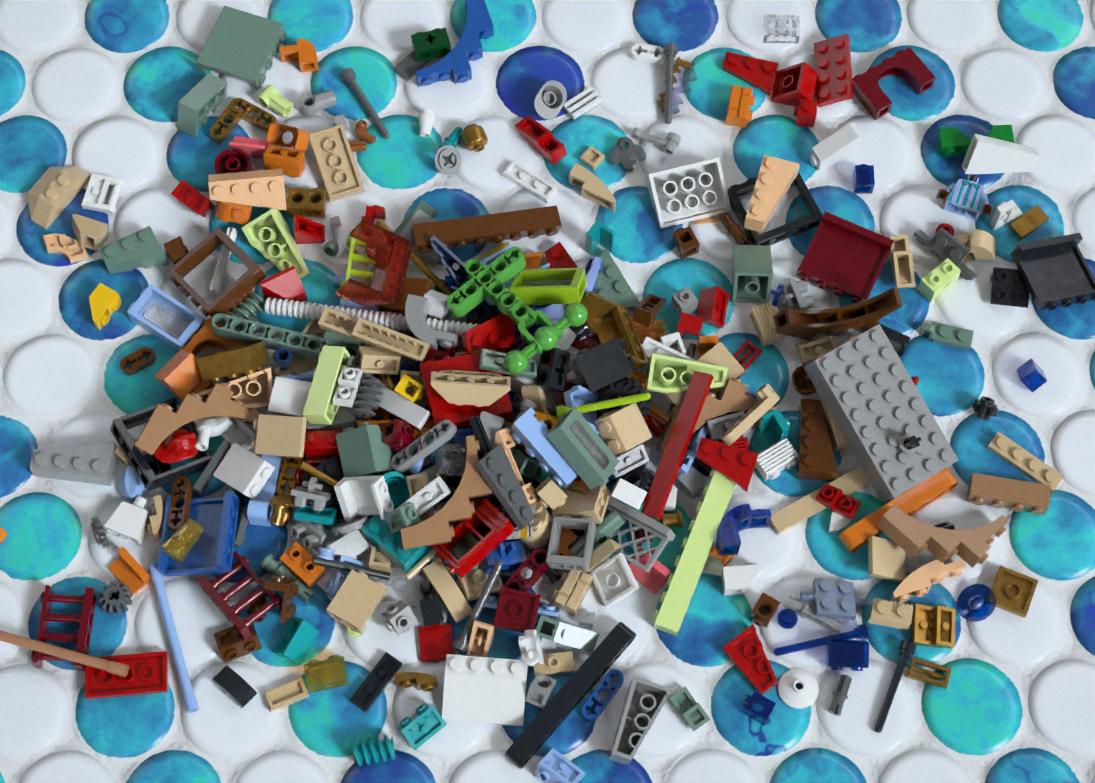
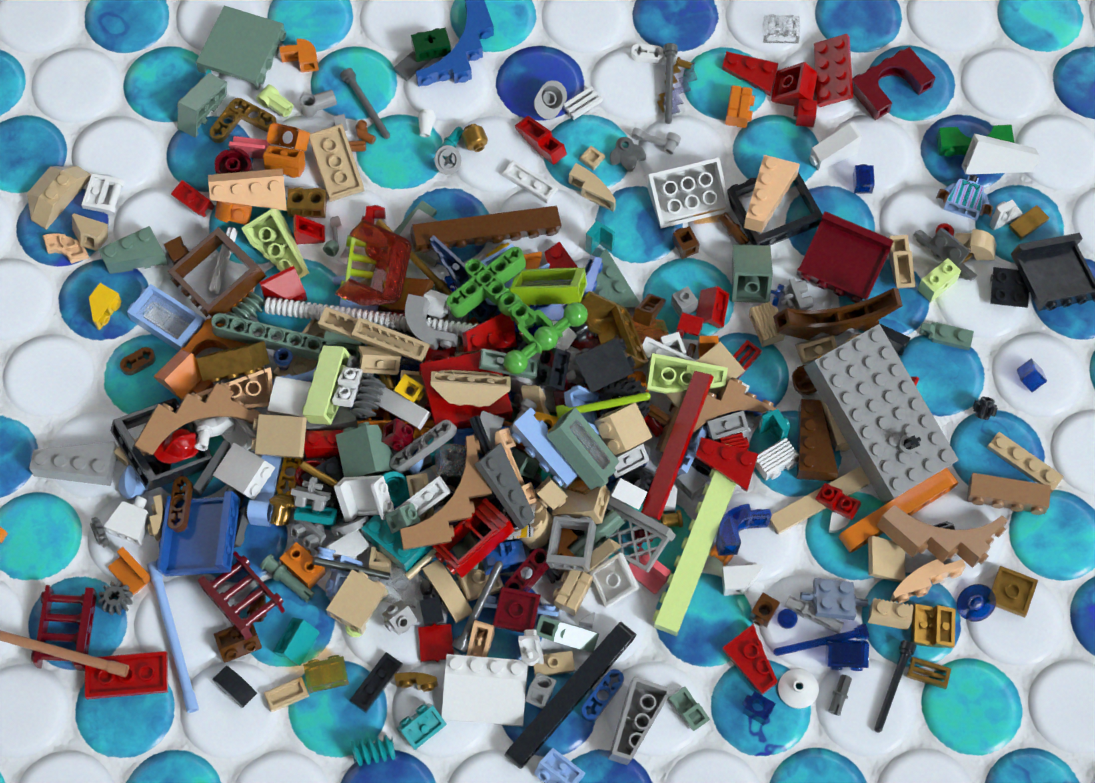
clear yellow plant [160,518,204,564] -> none
reddish brown bracket [264,573,299,624] -> none
tan beam [720,383,780,445] -> none

